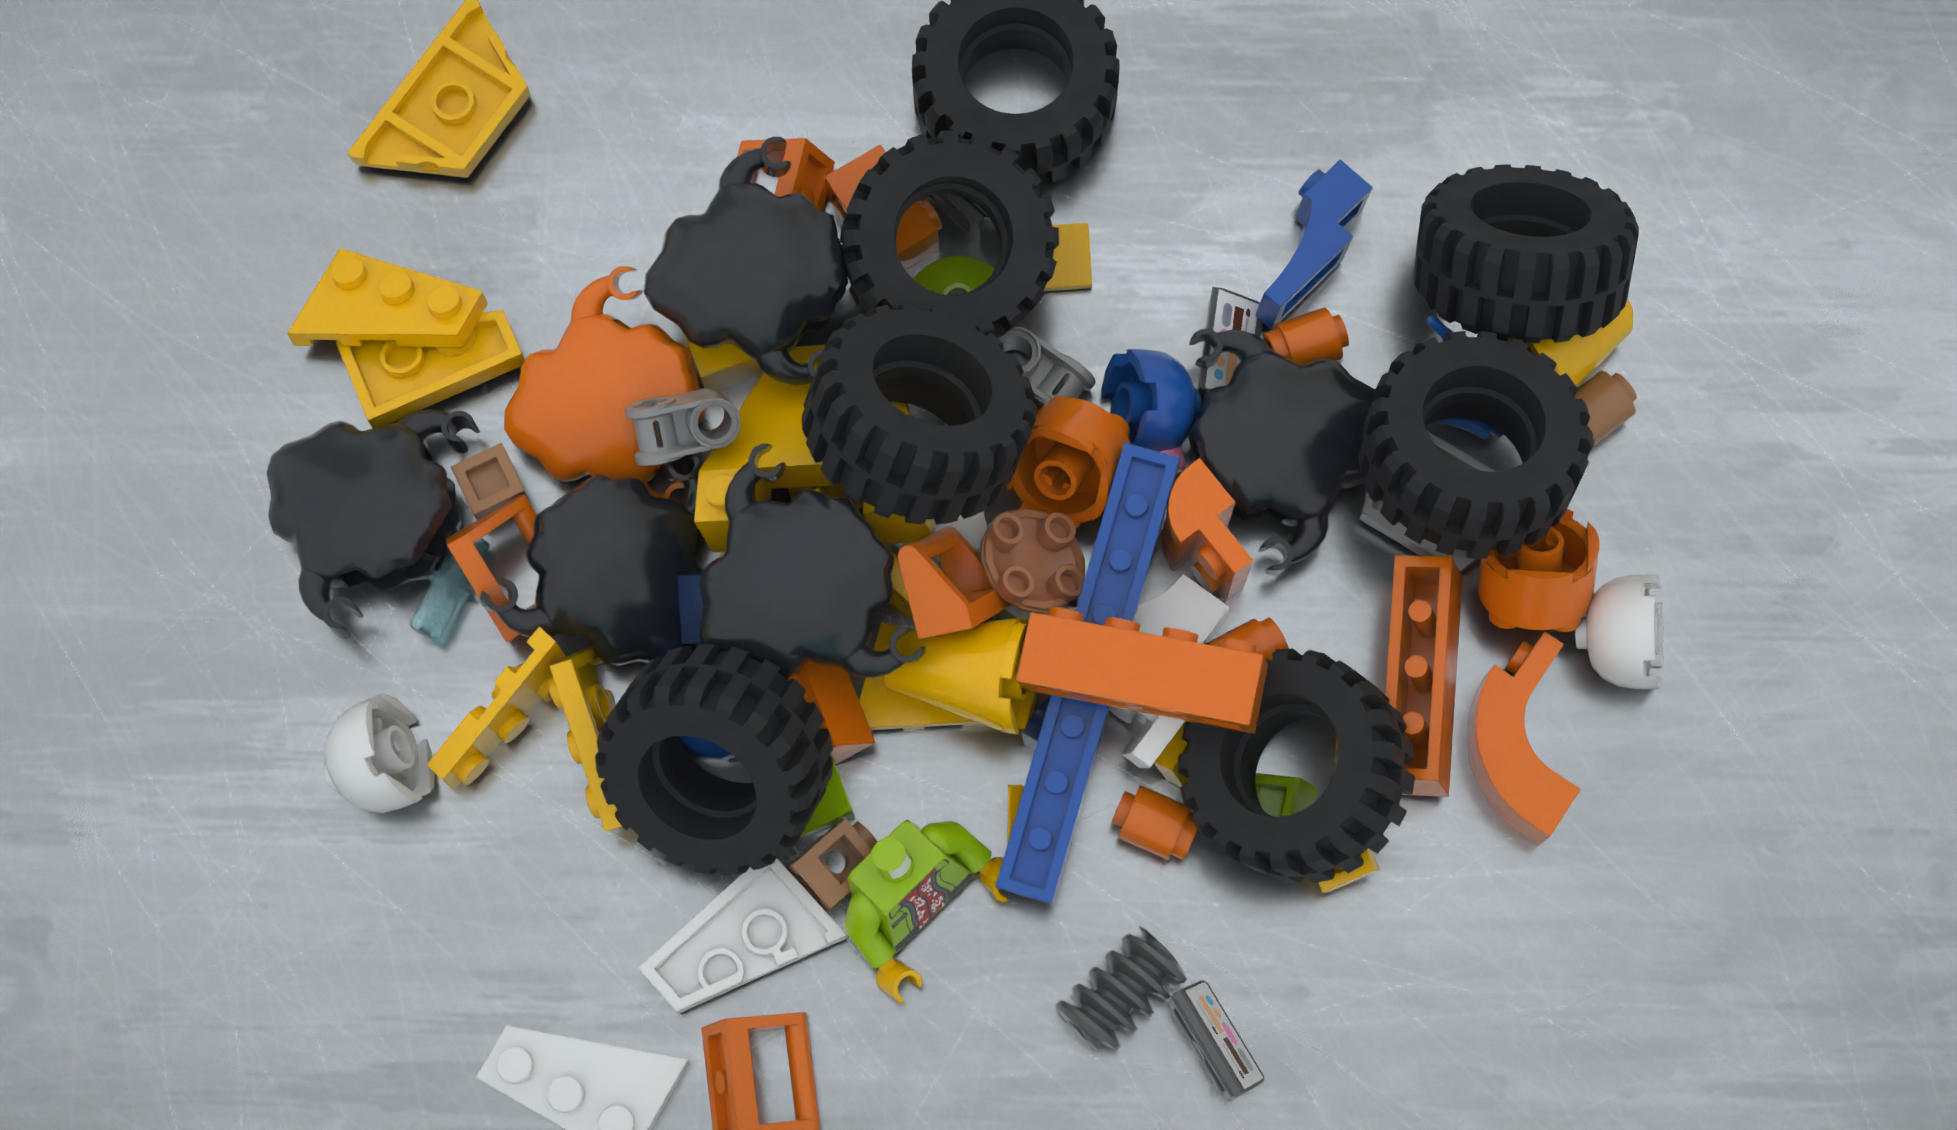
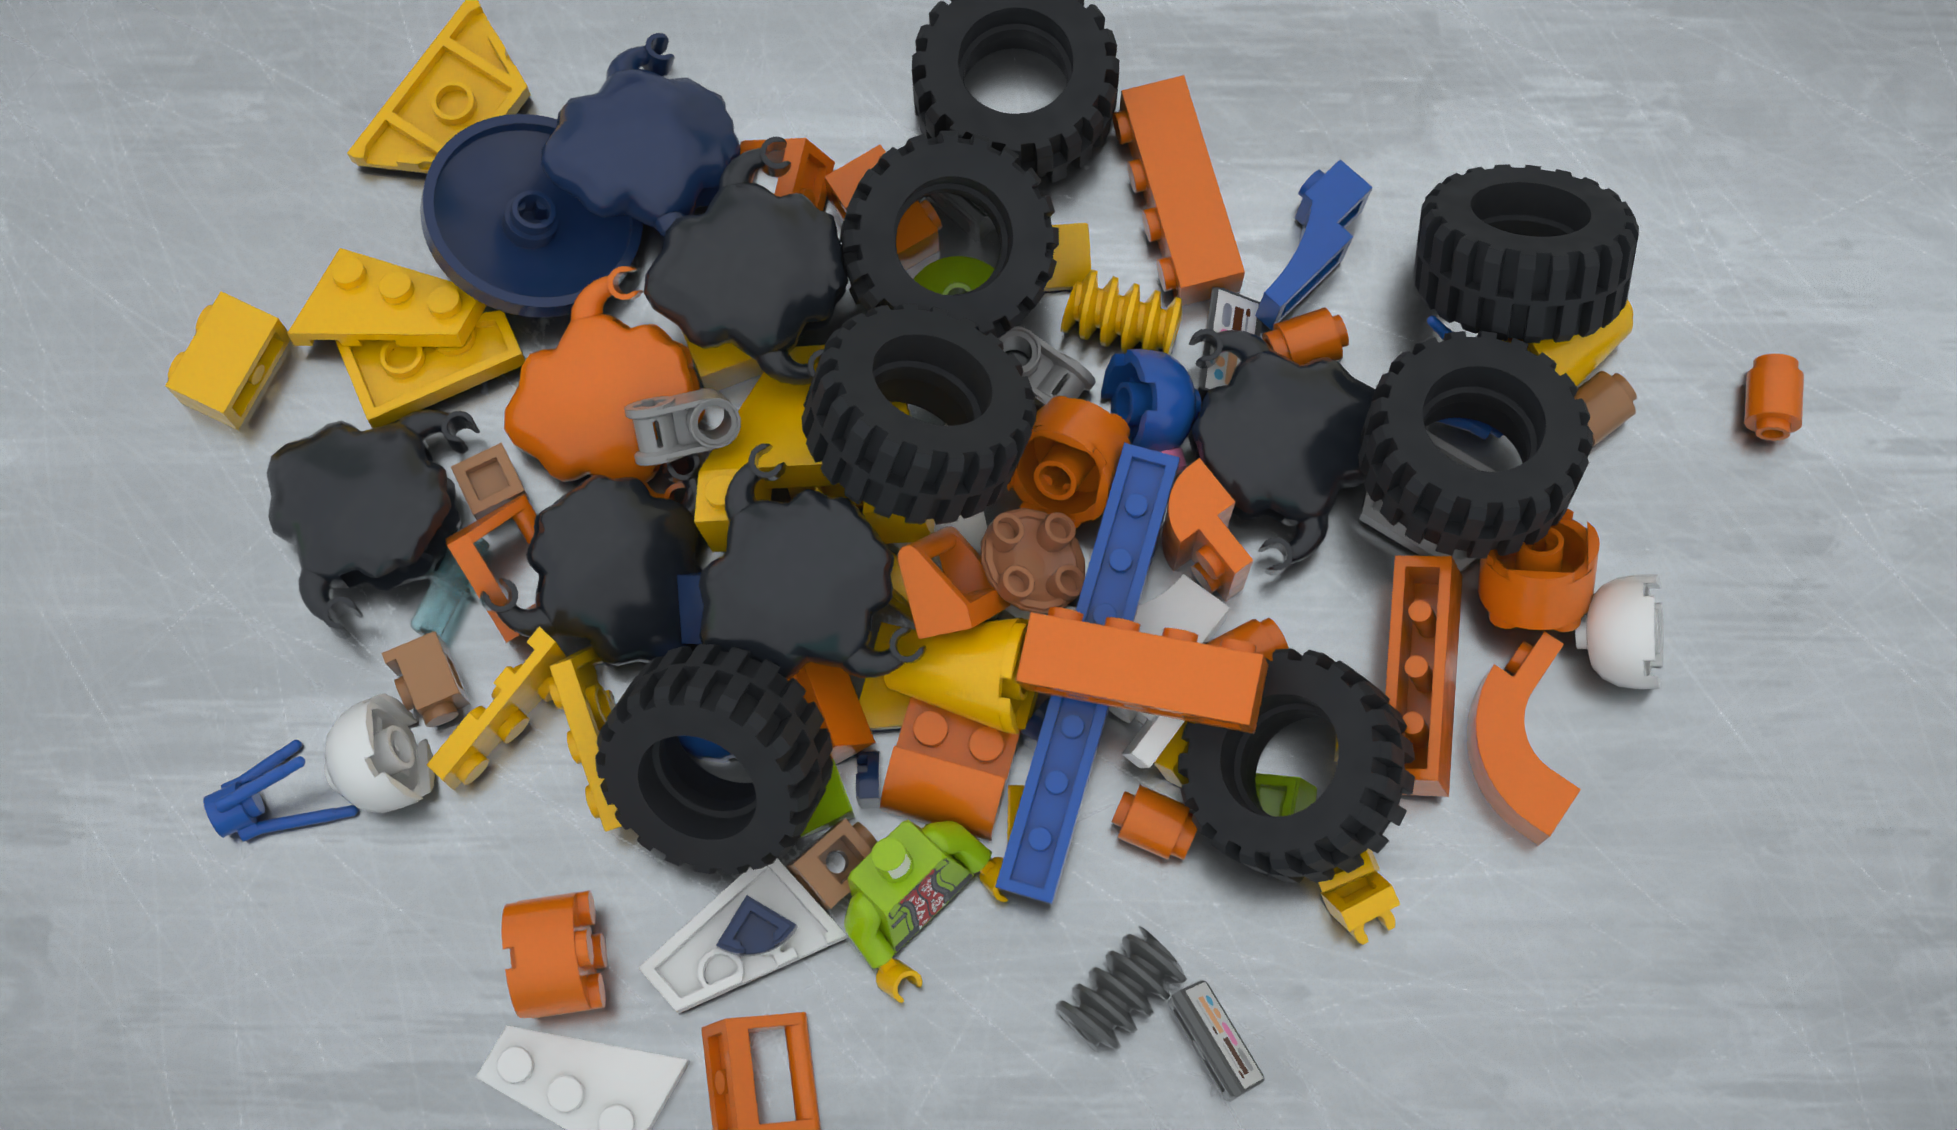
none -> yellow brick [165,291,290,430]
none -> blue plant [203,740,358,842]
none -> medium nougat brick [381,631,470,727]
none -> dark blue dish [420,114,643,317]
none -> orange brick [502,890,607,1018]
none -> dark blue piece [541,33,741,237]
none -> dark blue tile [716,895,798,956]
none -> dark blue tile [856,751,881,809]
none -> orange brick [880,697,1022,842]
none -> yellow piece [1060,269,1182,355]
none -> orange brick [1113,75,1245,306]
none -> yellow tile [1320,872,1400,945]
none -> orange brick [1744,354,1804,441]

